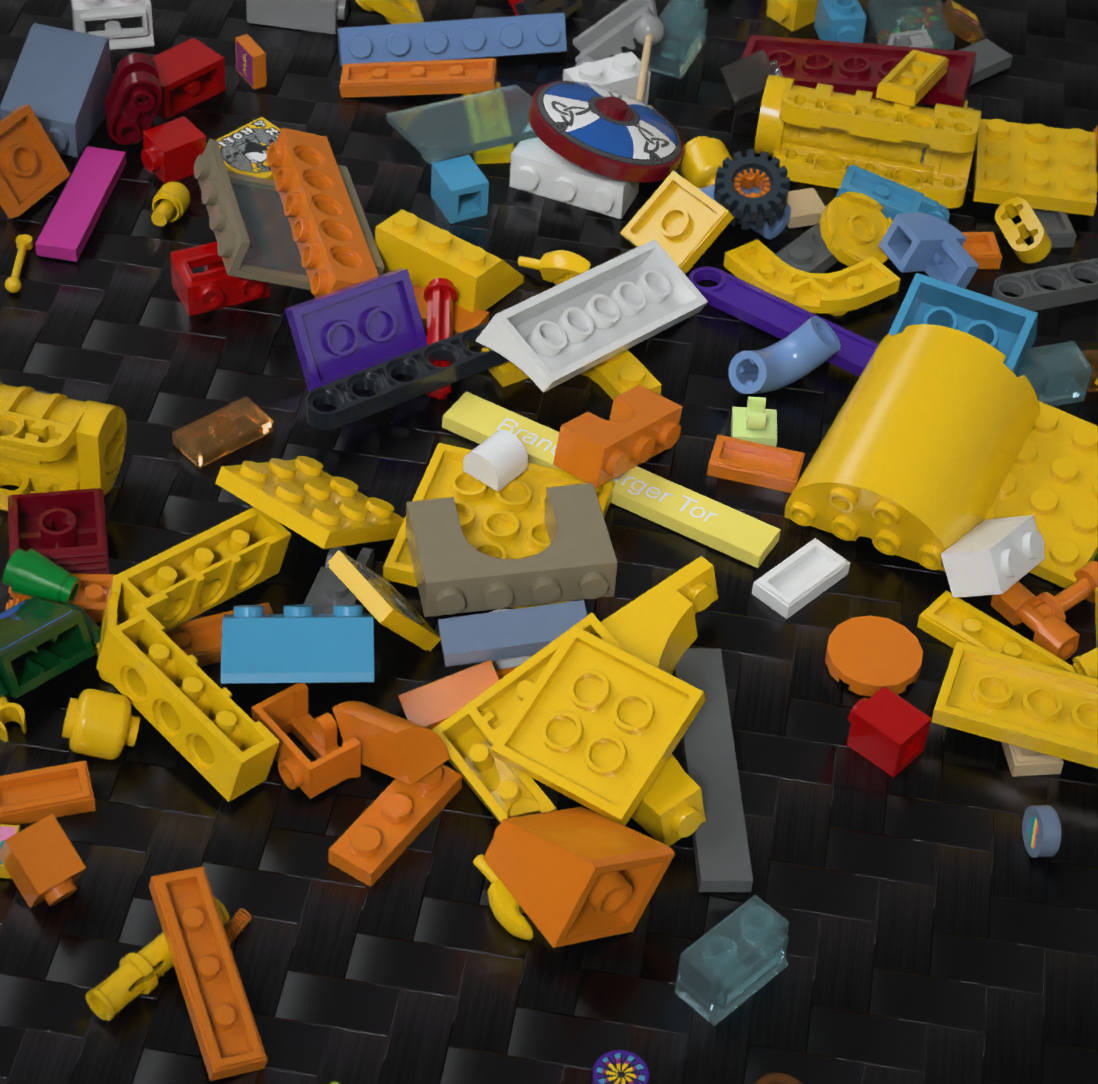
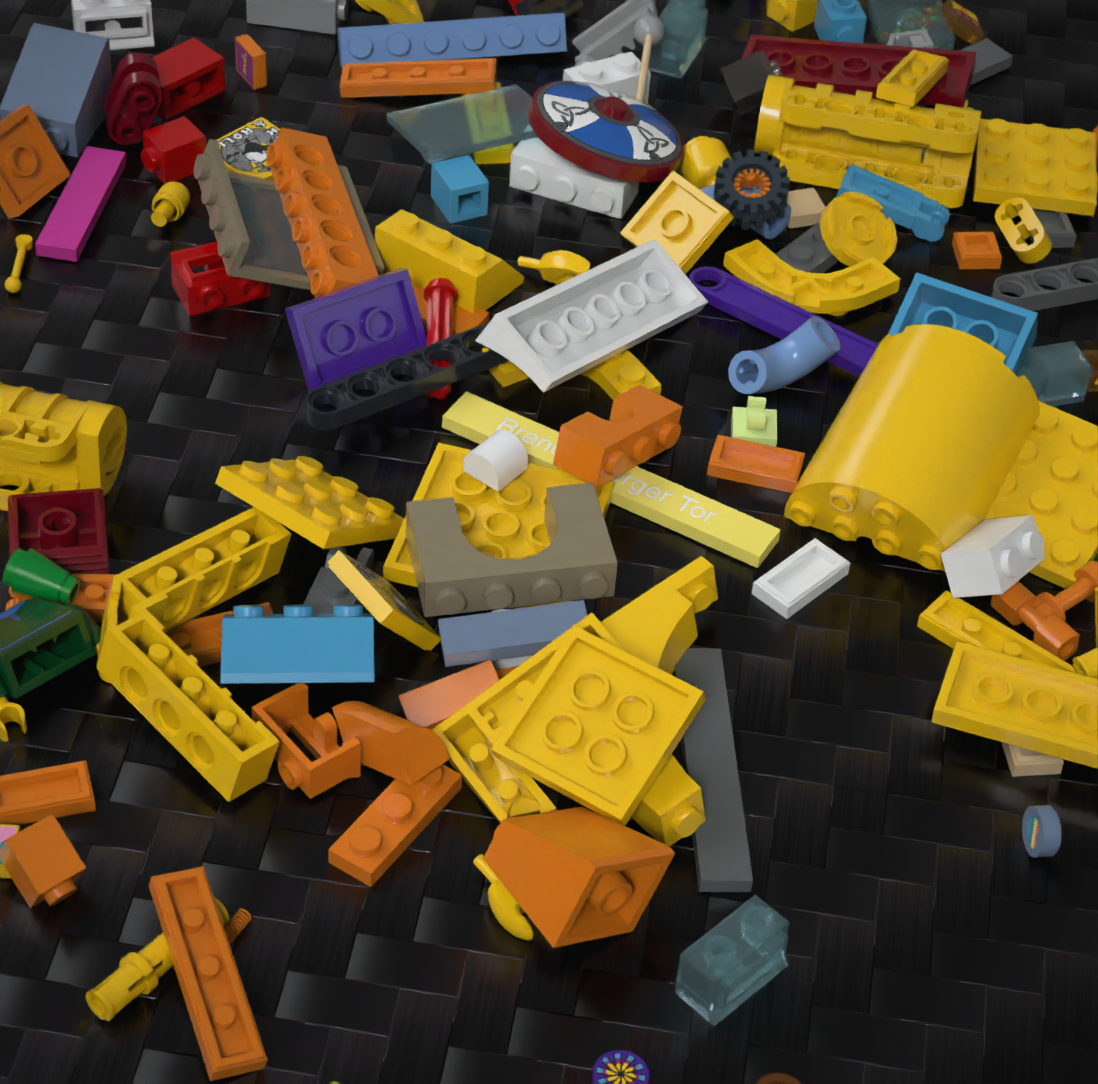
yellow head [62,689,140,760] -> none
clear orange plate [172,396,273,468] -> none
orange tile [825,615,923,697] -> none
red brick [846,686,932,778] -> none
medium blue brick [878,213,979,288] -> none

